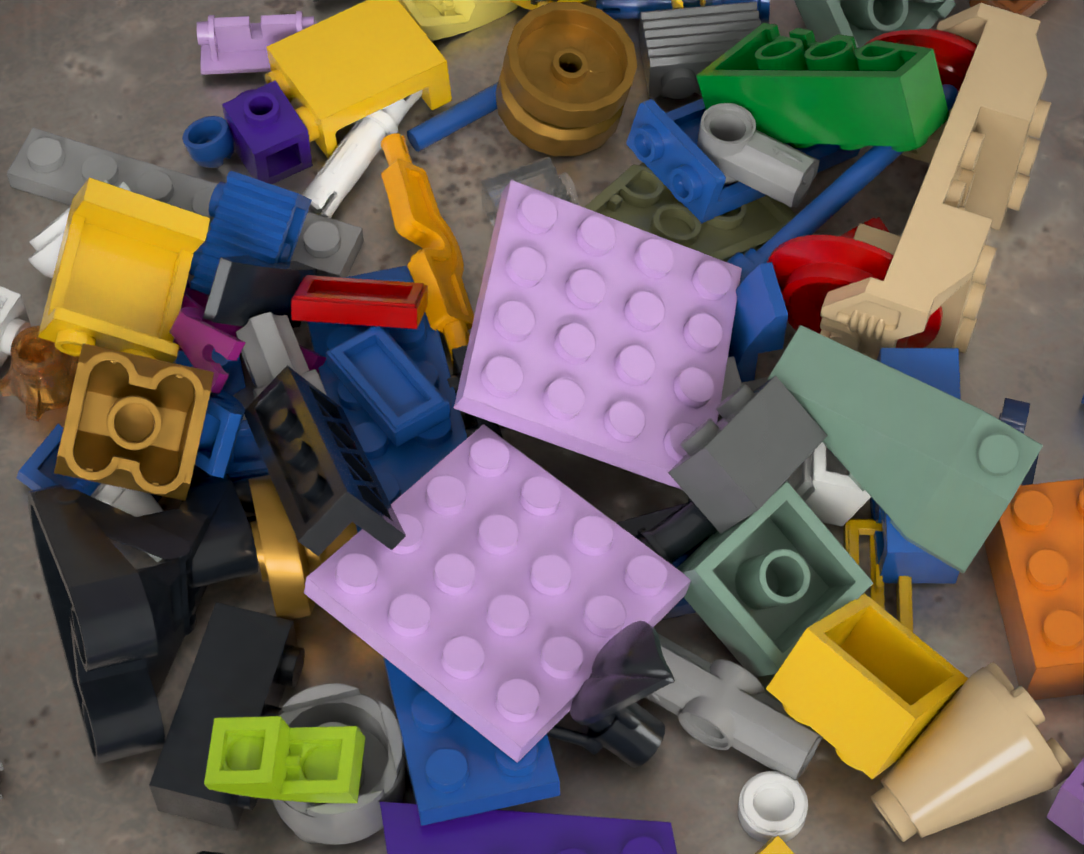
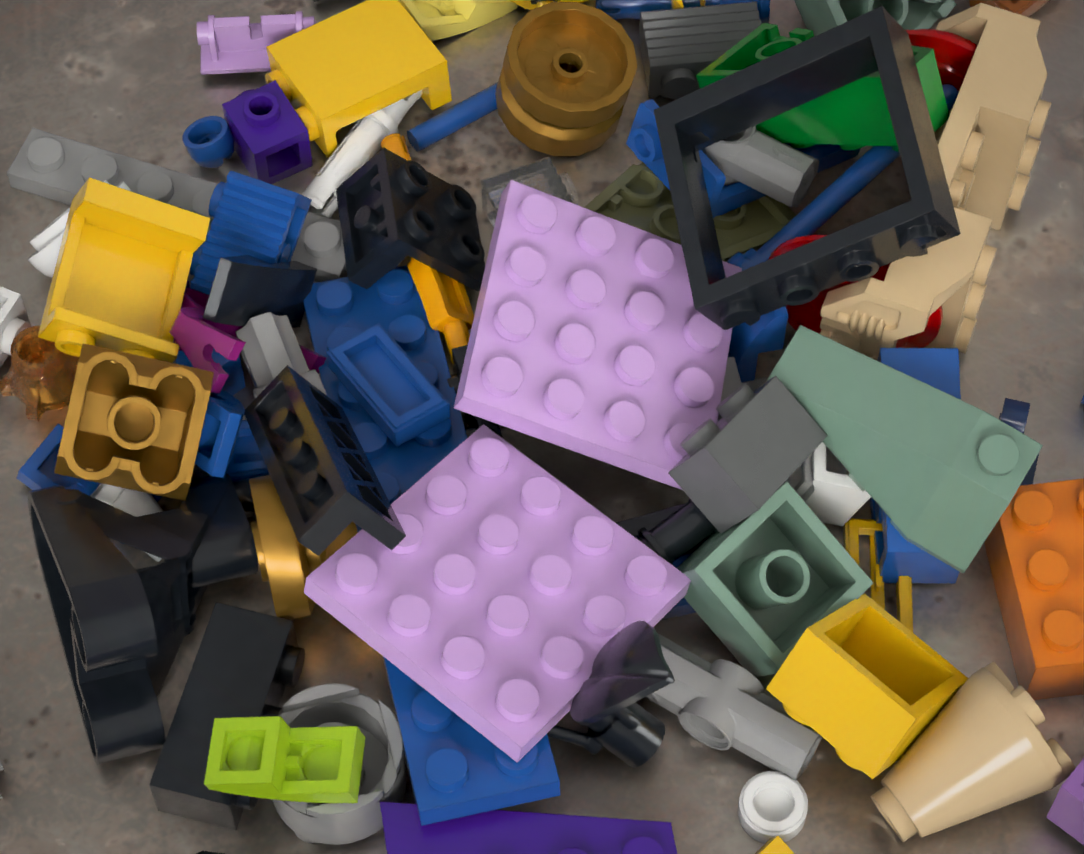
red tile [291,275,428,329] -> none
none -> black bracket [336,148,485,291]
none -> black window [654,6,961,330]

